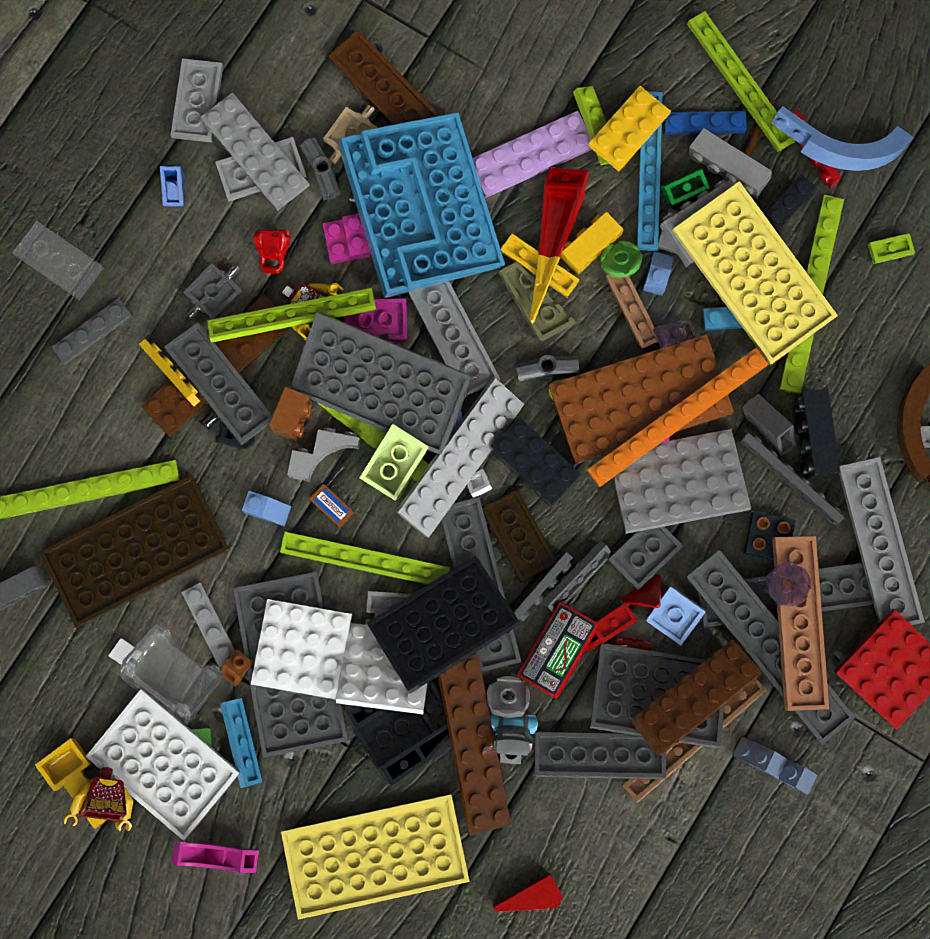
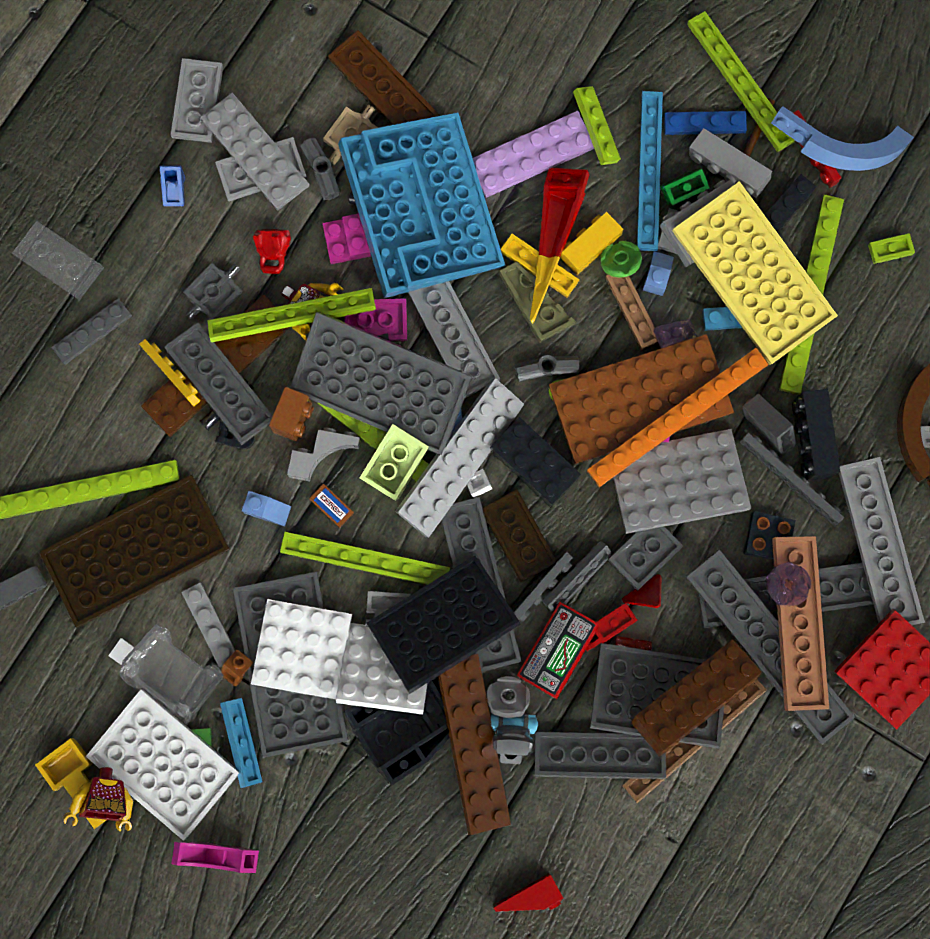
light yellow plate [281,794,470,919] -> none
yellow plate [588,86,671,172] -> none
light blue plate [646,586,706,645] -> none
sand blue arch [732,737,817,795] -> none

